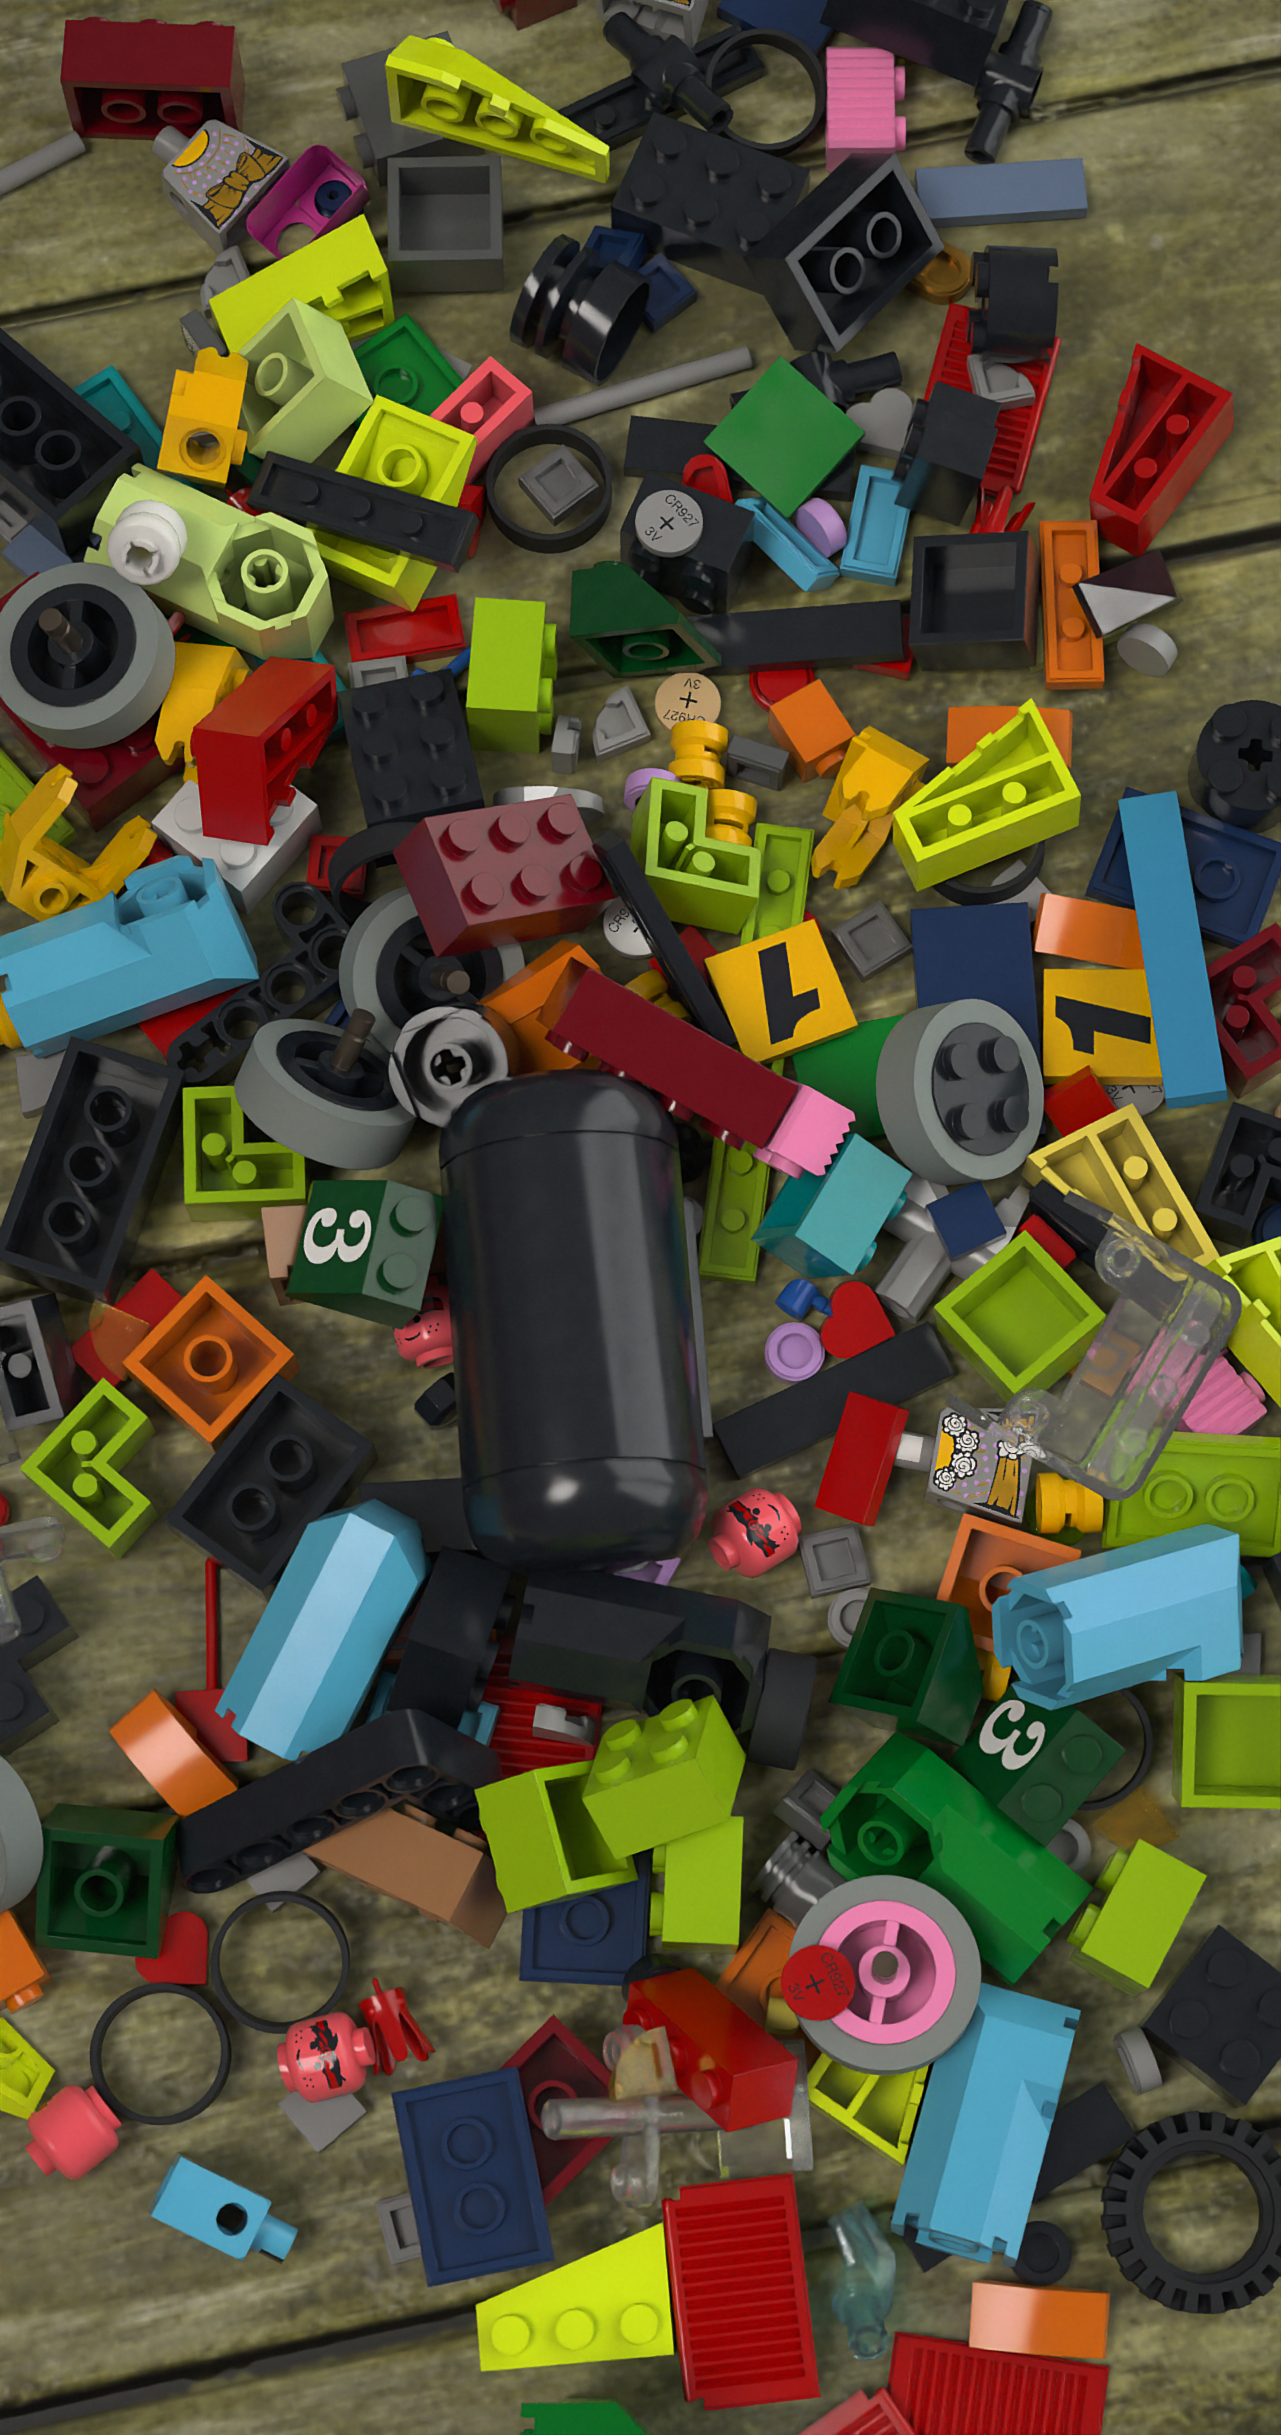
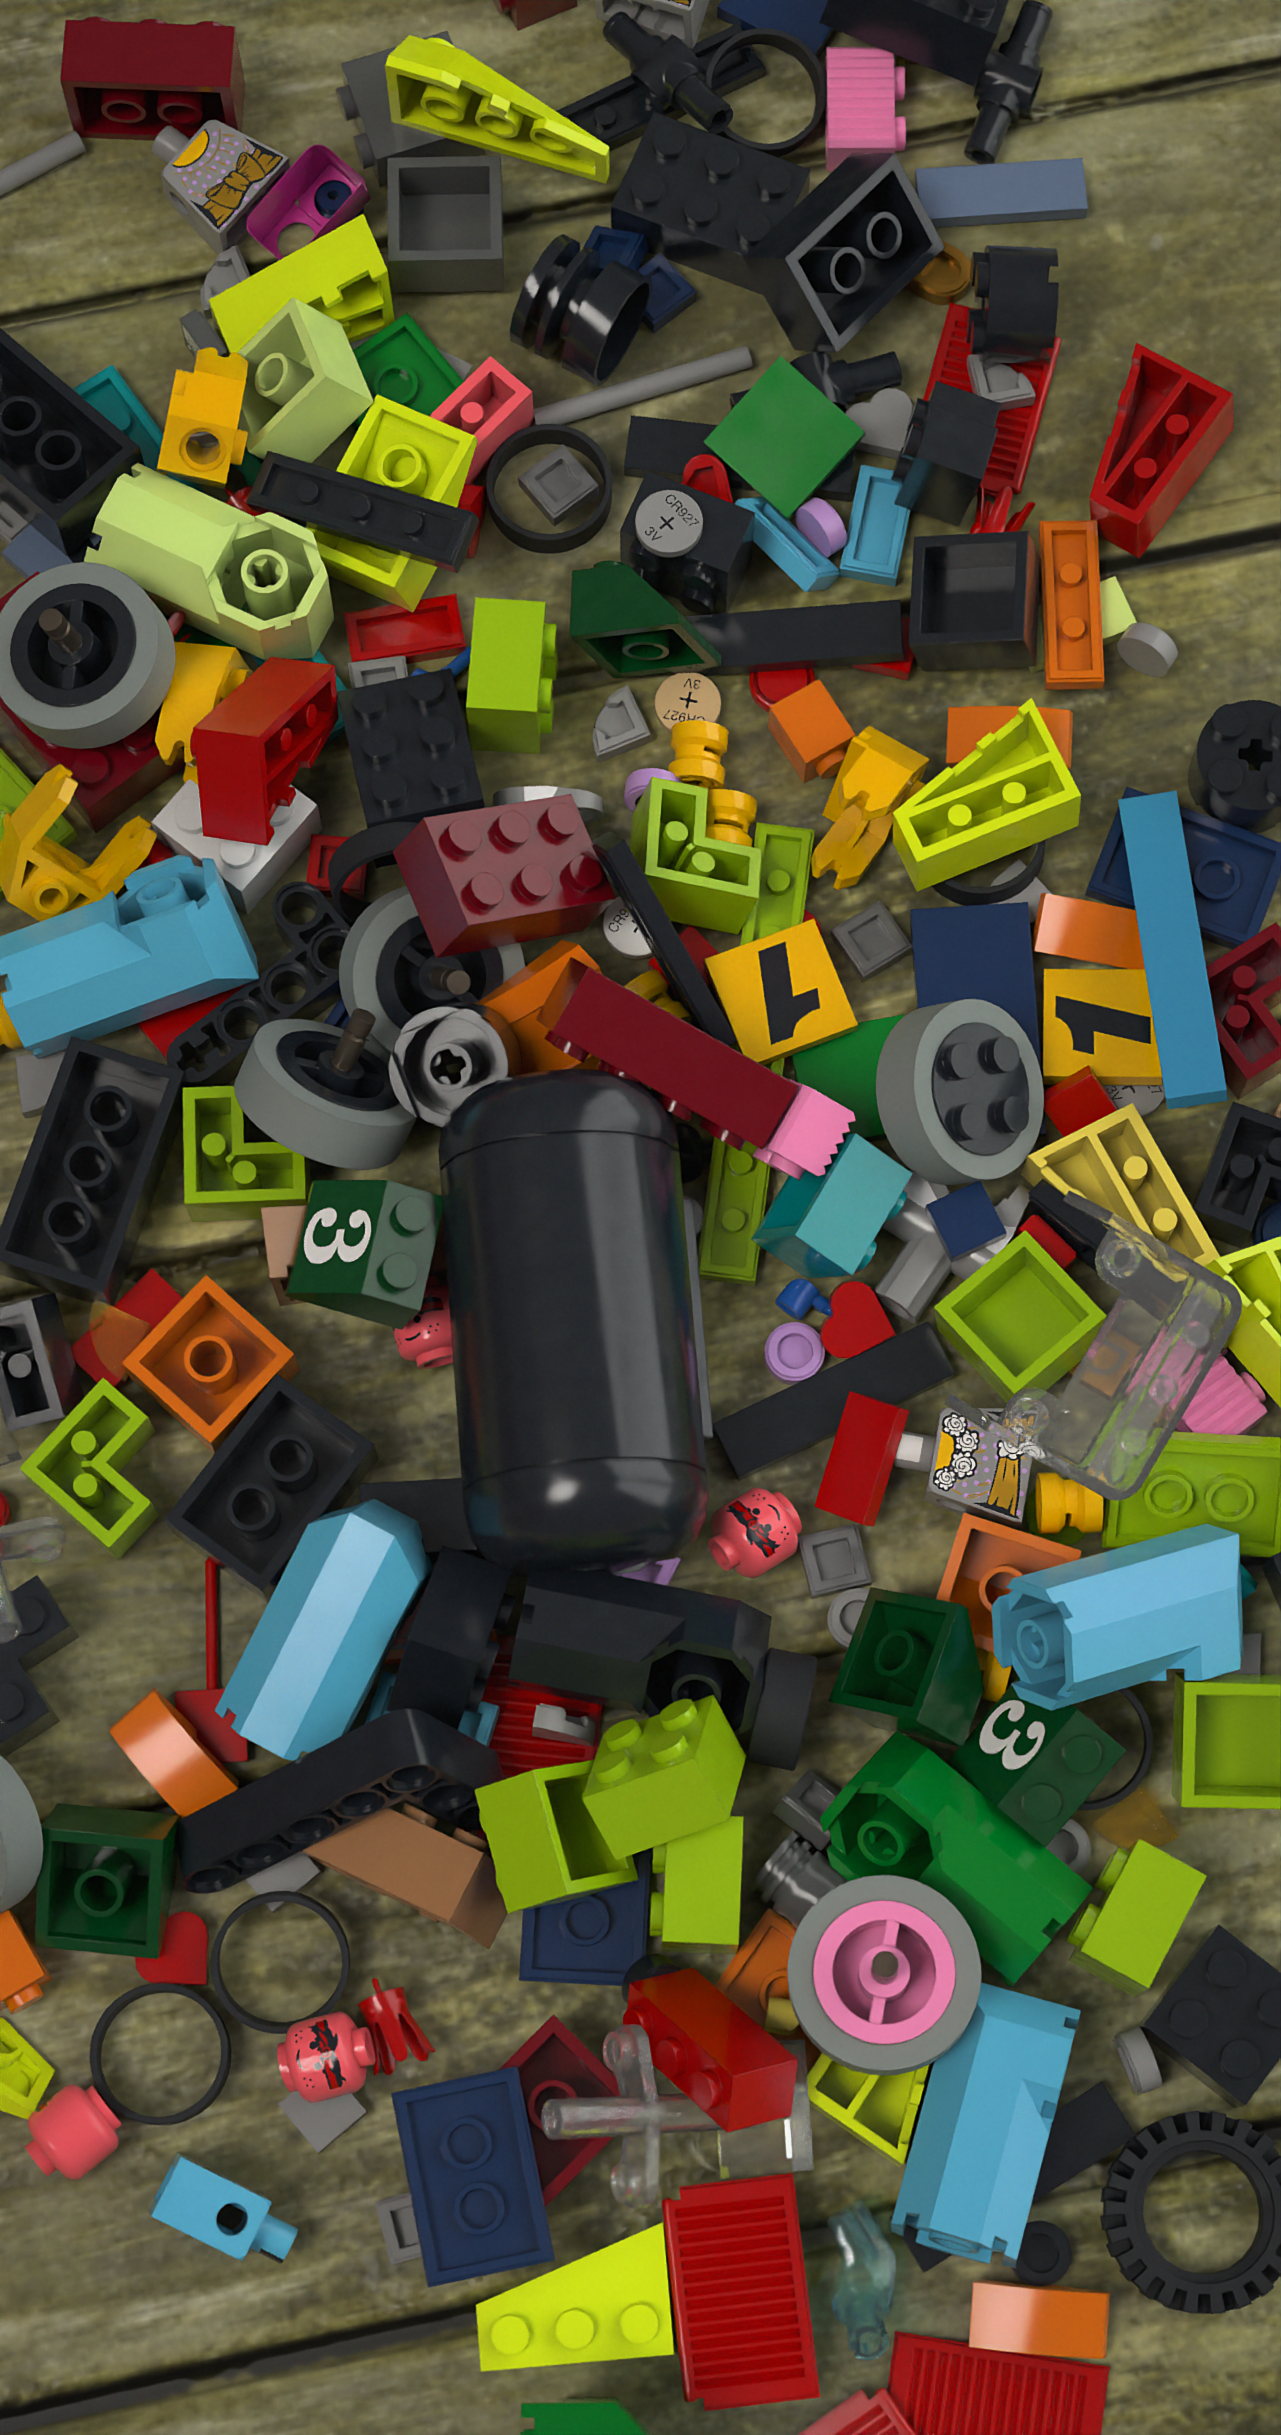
white piece [107,499,188,586] -> none
black tile [414,1372,457,1430] -> none
light grey tile [551,715,583,775] -> none
clear yellow tile [609,2026,678,2104] -> none
dark grey tile [726,735,789,791] -> none
red piece [781,1945,855,2022] -> none
black slope [1072,550,1184,639] -> none

